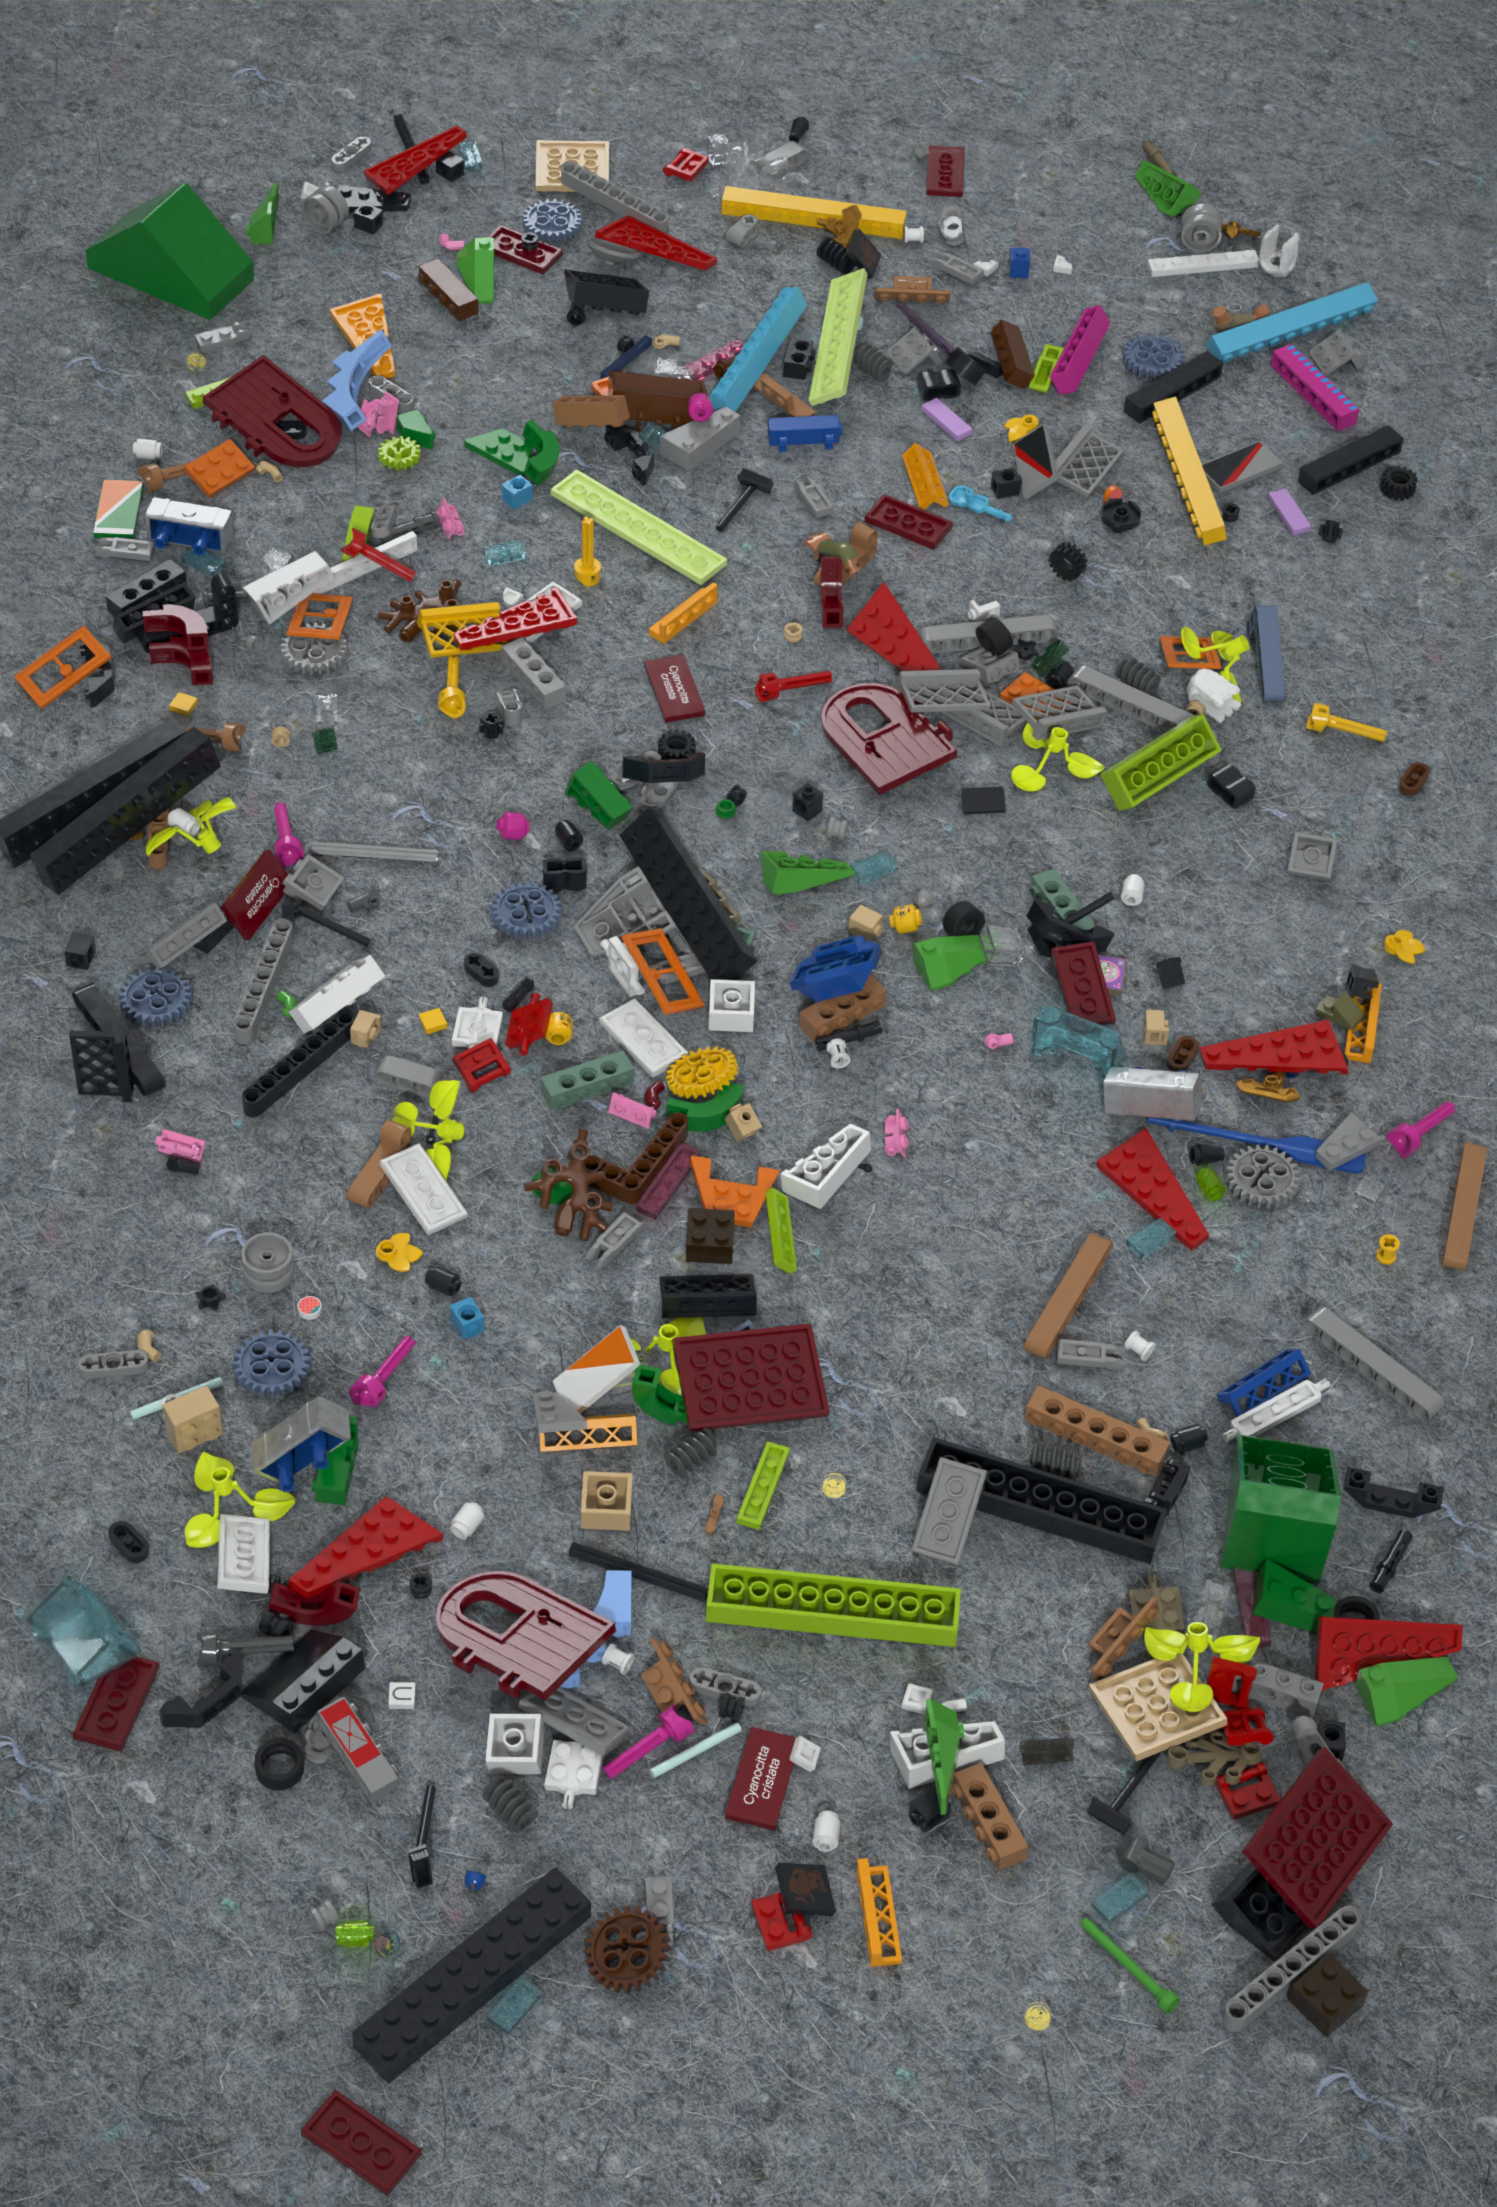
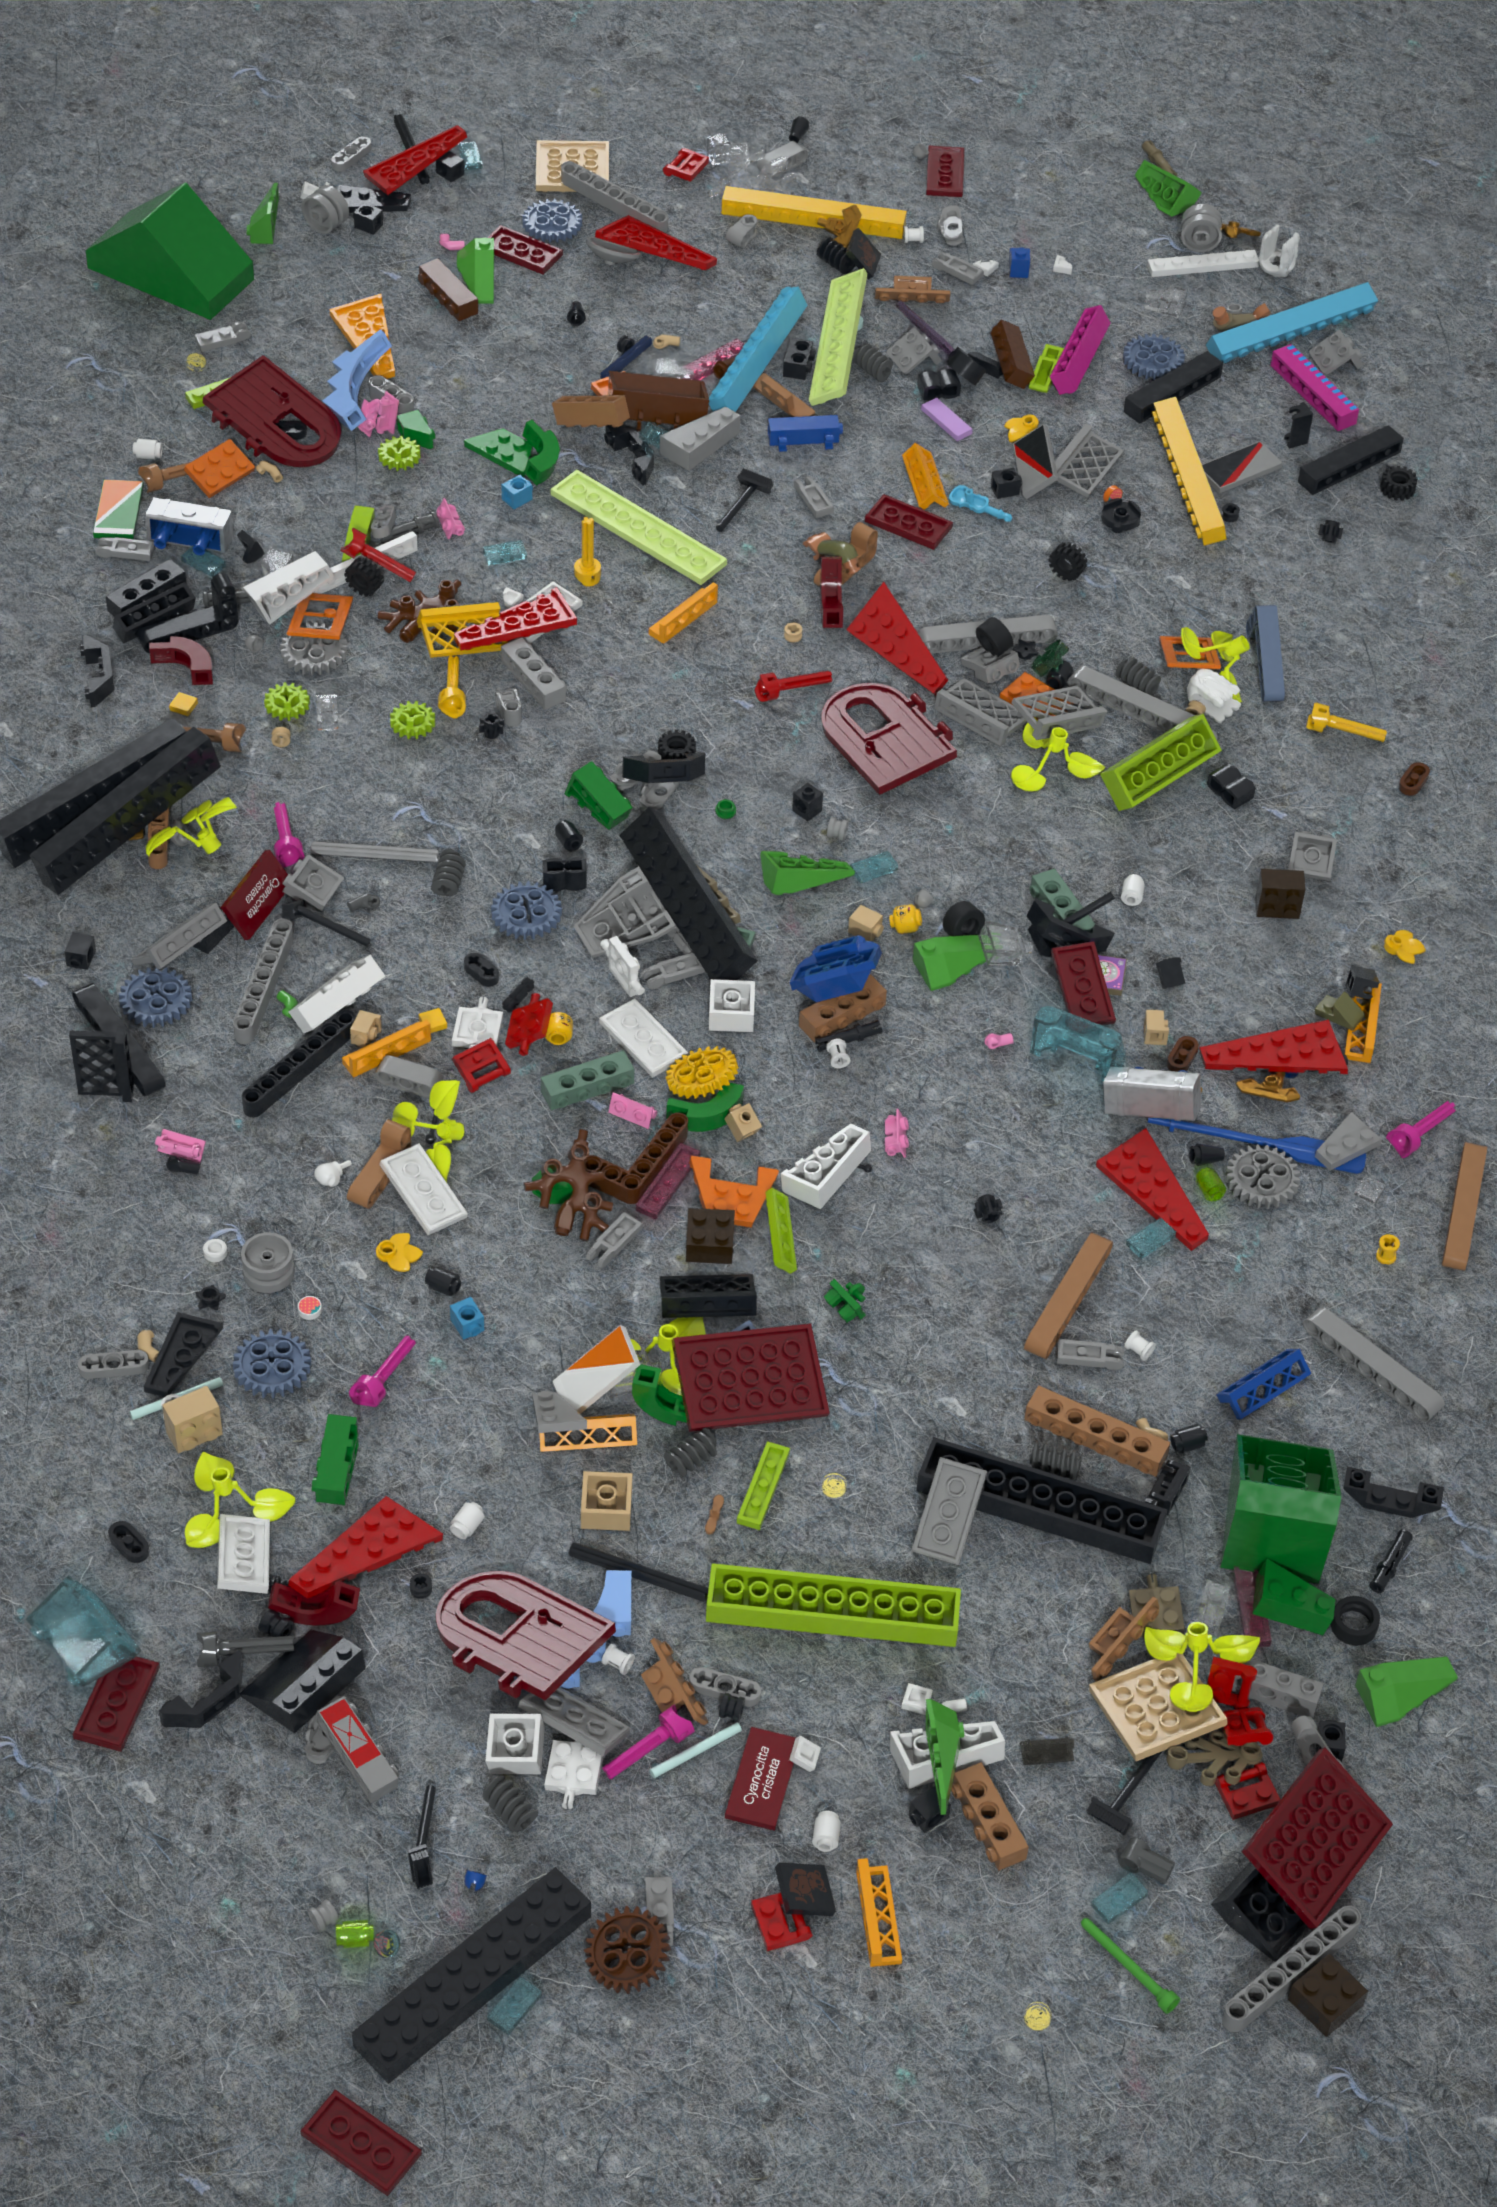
orange door [14,626,112,709] -> none
dark red arch [143,604,209,650] -> none
white brick [168,808,200,837] -> none
flat silver piece [251,1396,351,1492] -> none
black tyre [254,1738,304,1790] -> none
clear green tile [312,727,338,755] -> none
white tile [388,1682,416,1709] -> none
dark pink head [496,812,529,841] -> none
black bush [521,232,538,250] -> none
black slope [564,269,649,315] -> none
orange door [621,928,705,1015] -> none
dark red tile [644,654,706,723] -> none
dark red arm [644,1081,665,1110] -> none
dark pink head [687,393,713,422] -> none
black bush [726,785,747,807] -> none
light grey fence [897,669,991,713] -> none
black slope [961,787,1006,814] -> none
white bracket [967,600,1000,622] -> none
white plate [1221,1378,1330,1443] -> none
lavender tile [1268,489,1311,536] -> none
red wing [1314,1616,1463,1691] -> none
none -> black wing [144,1312,223,1397]
none -> white tile [203,1239,227,1262]
none -> black tile [237,530,265,564]
none -> lime gear [264,682,310,721]
none -> white piece [314,1160,352,1187]
none -> light orange fence [342,1020,431,1078]
none -> black tyre [344,557,384,597]
none -> lime gear [390,701,435,739]
none -> dark grey piece [431,849,466,896]
none -> green hips [824,1279,866,1323]
none -> black gear [974,1194,1003,1223]
none -> dark brown brick [1255,869,1305,919]
none -> black hinge [1284,402,1313,449]

